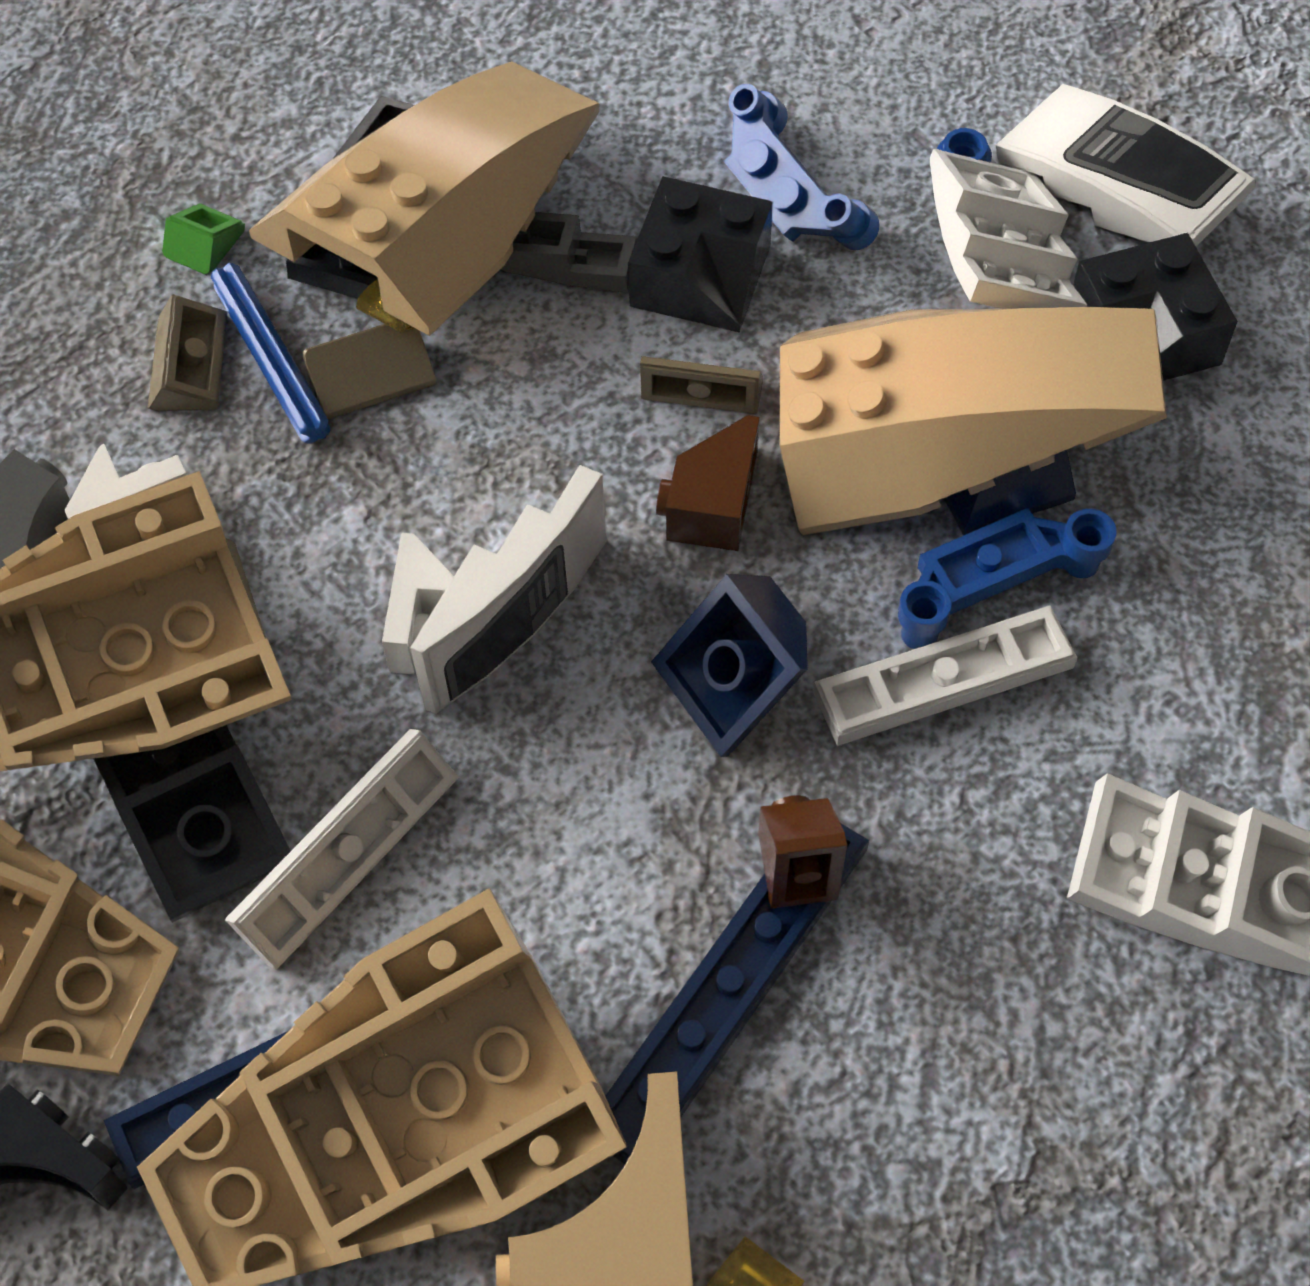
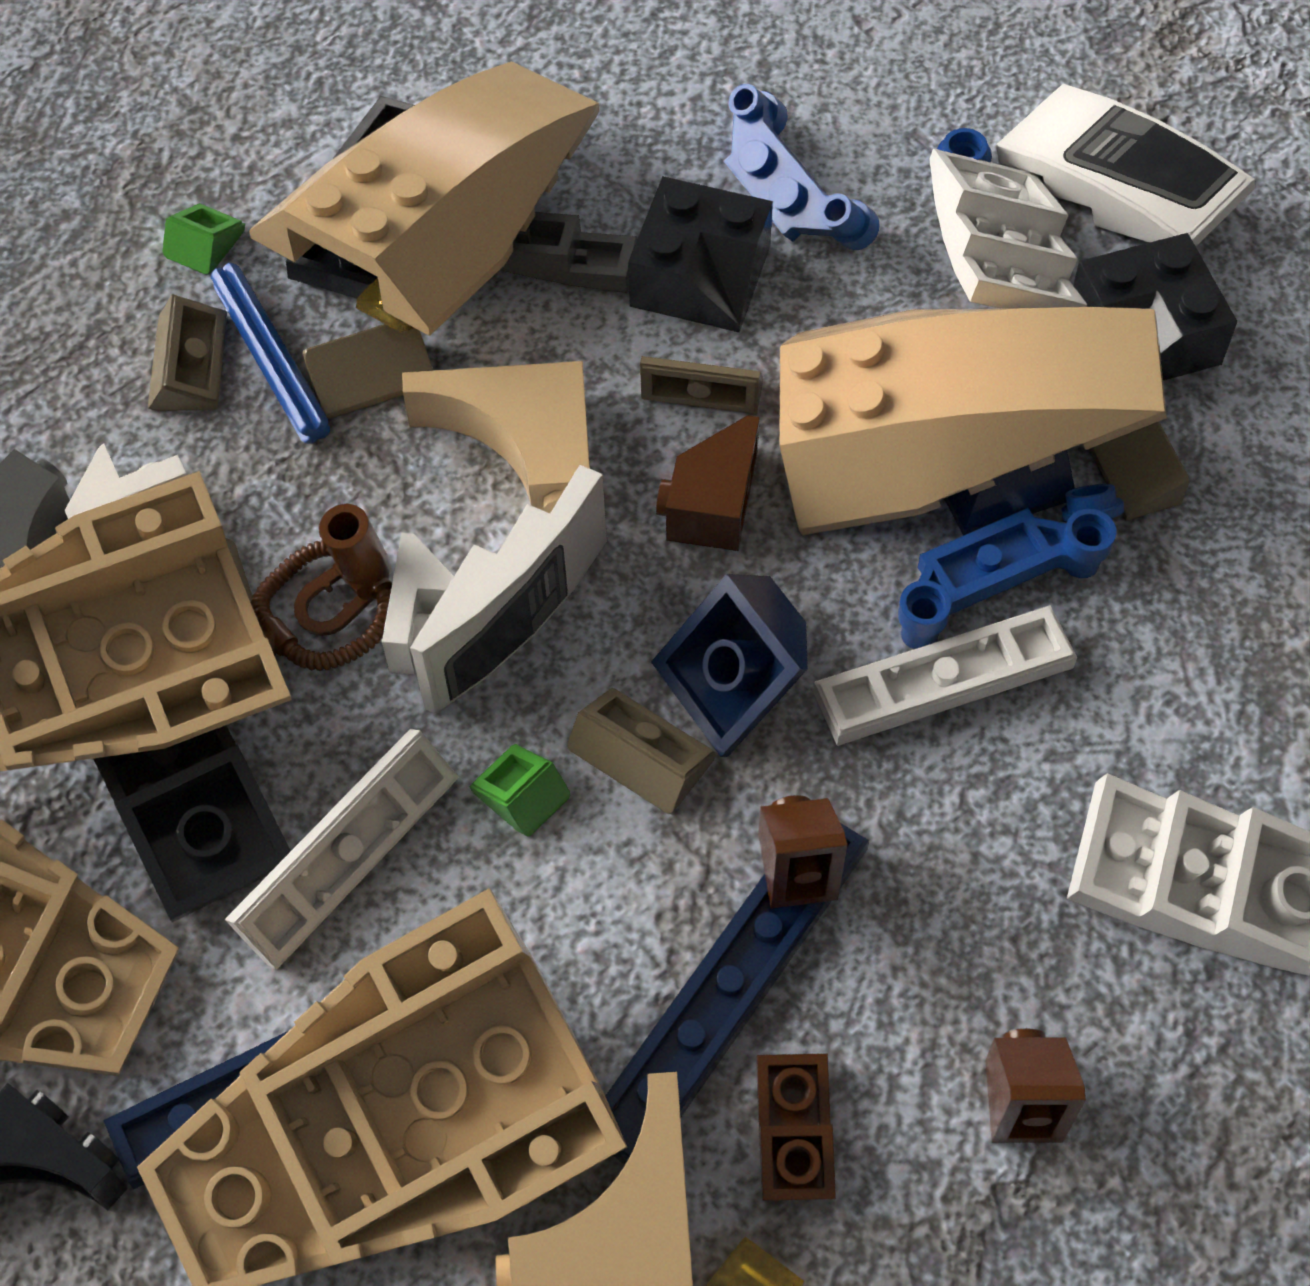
none -> reddish brown piece [250,503,392,671]
none -> tan arch [402,361,590,513]
none -> bright green slope [469,744,570,837]
none -> dark tan slope [567,688,717,813]
none -> reddish brown slope [756,1053,836,1201]
none -> reddish brown slope [985,1028,1086,1143]
none -> blue plate [1061,484,1125,522]
none -> dark tan slope [1089,421,1189,521]

